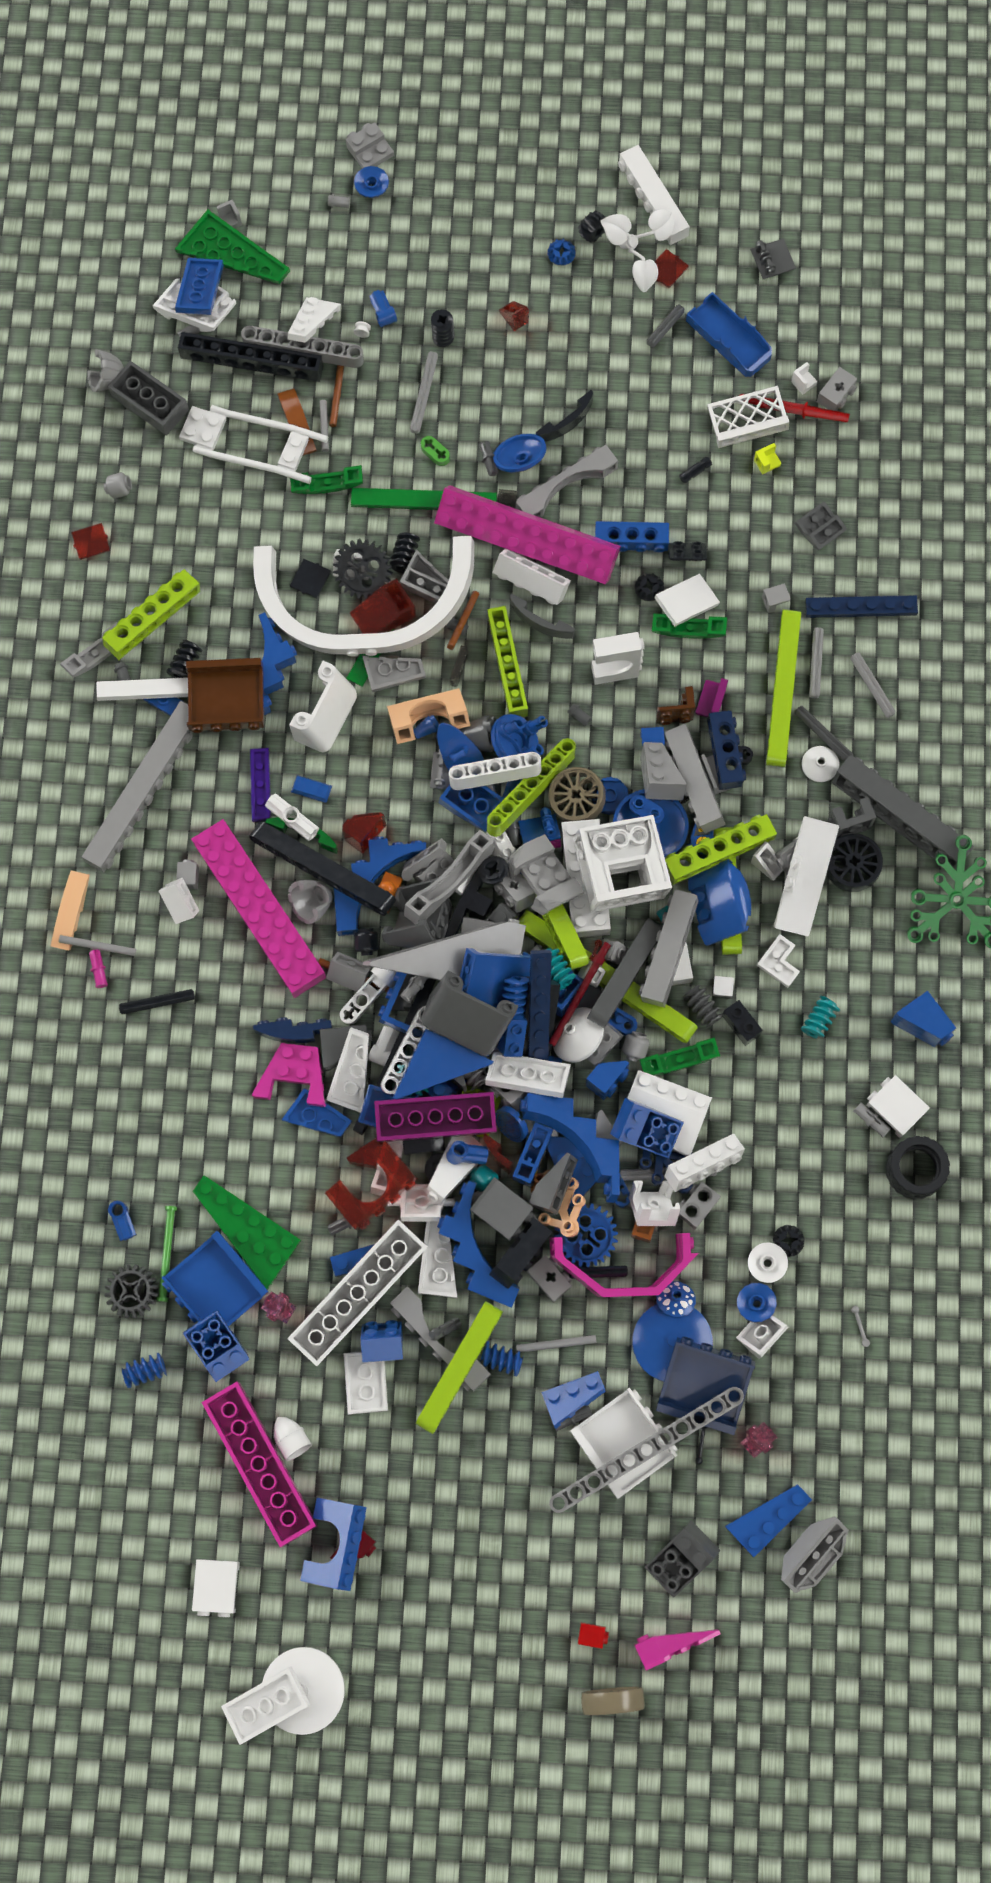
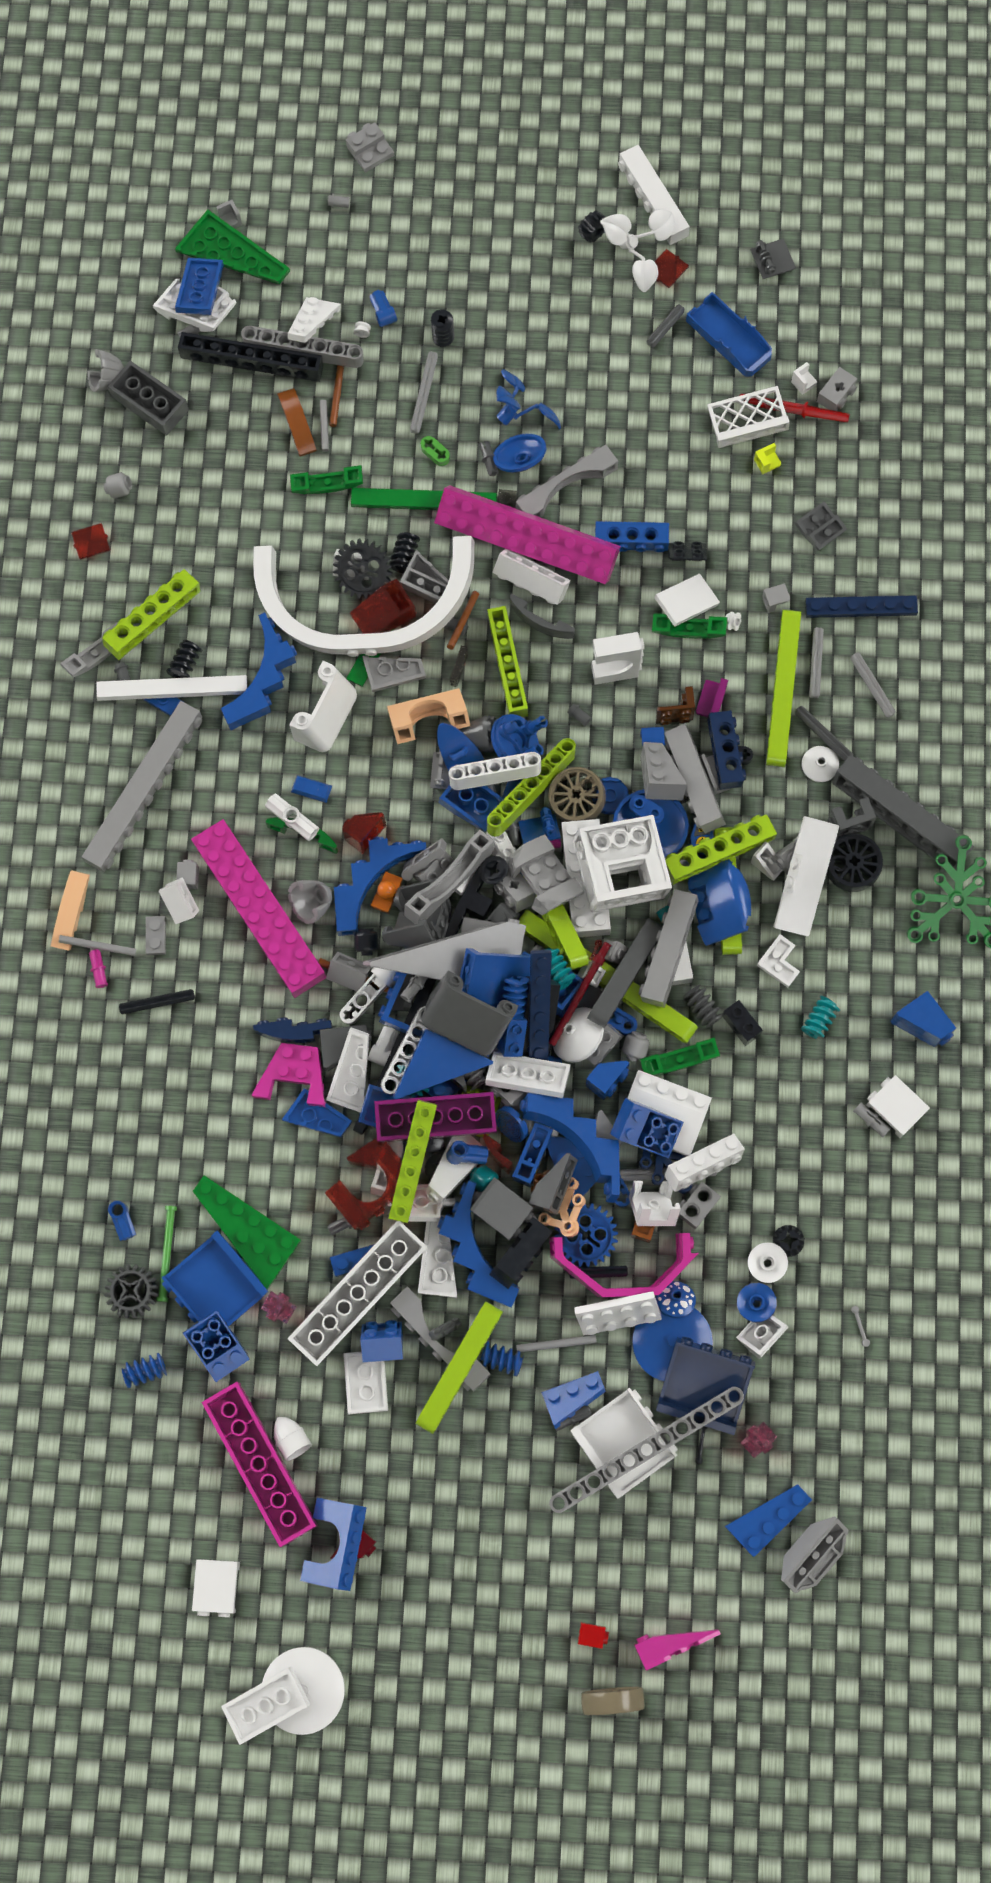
white plate [179,405,328,484] -> none
reddish brown panel [186,658,264,733] -> none
black beam [249,821,396,916] -> none
dark purple tile [250,748,271,822] -> none
black piece [290,559,331,599] -> none
blue dish [354,166,389,198] -> none
blue cone [413,715,439,739] -> none
clear red slope [499,301,529,331] -> none
light grey brick [527,1255,572,1303] -> none
black slope [536,390,593,442] -> none
blue gear [548,238,576,266] -> none
black gear [635,573,664,601] -> none
dark grey slope [645,1520,721,1598] -> none
black axle [679,457,712,483] -> none
white tile [713,976,734,998] -> none
black tyre [886,1136,950,1199] -> none
none -> light grey plate [146,916,166,955]
none -> lime brick [388,1100,437,1223]
none -> blue plant [496,369,561,430]
none -> white plate [574,1291,662,1336]
none -> white plate [725,612,741,631]

